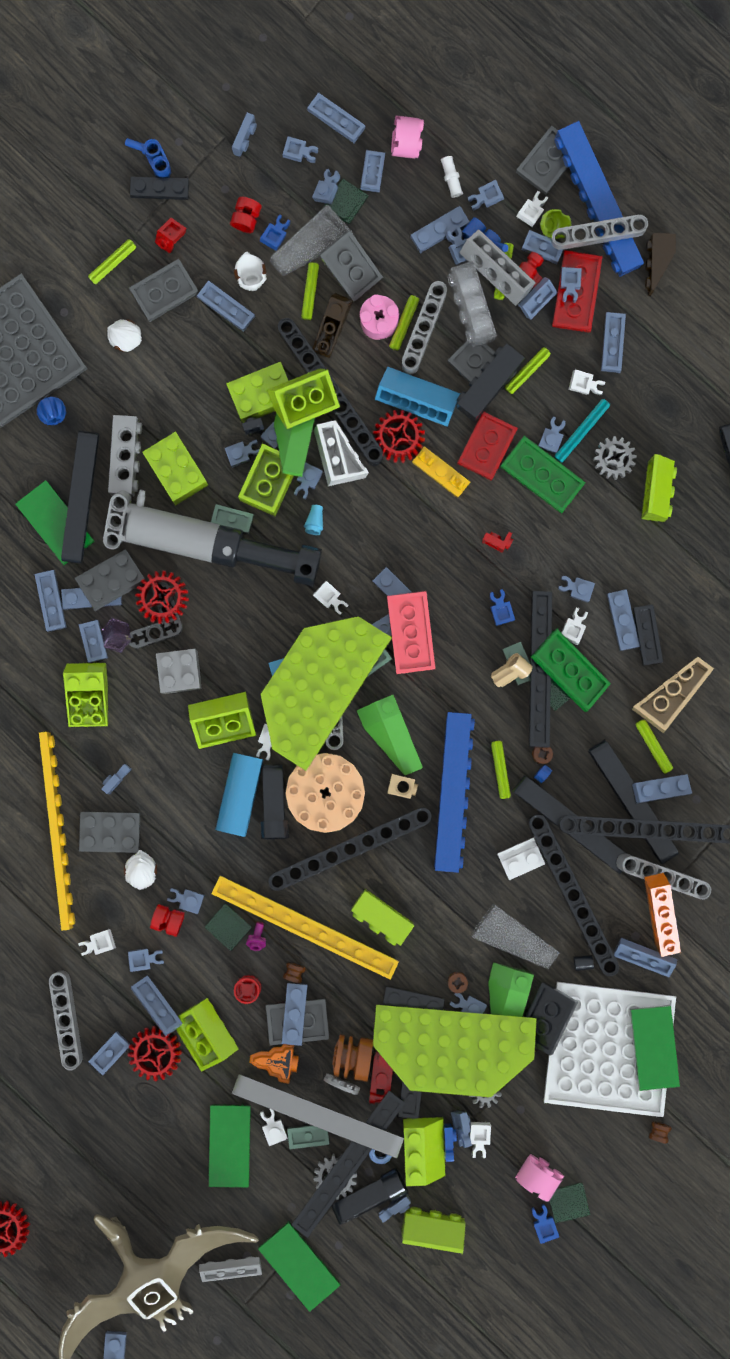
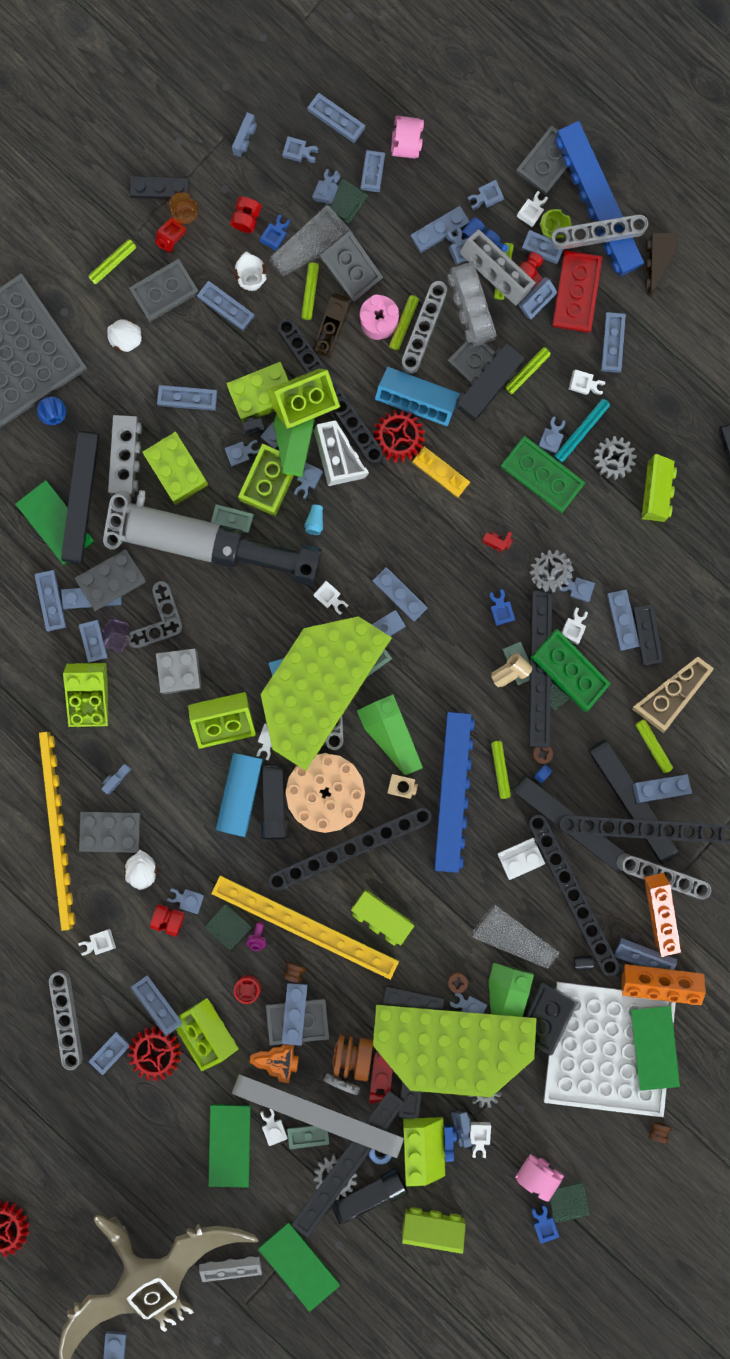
blue beam [125,138,171,178] -> none
sand blue plate [128,948,164,972] -> none
red gear [135,571,189,624] -> none
sand blue plate [378,1194,411,1222] -> none
coral plate [387,591,435,674] -> none
white pin [441,156,463,198] -> none
red tile [457,412,518,481] -> none
sand blue plate [560,267,582,303] -> none
none -> sand blue plate [157,385,218,411]
none -> clear orange hair [169,193,199,224]
none -> light grey gear [530,550,574,592]
none -> orange brick [621,964,706,1005]

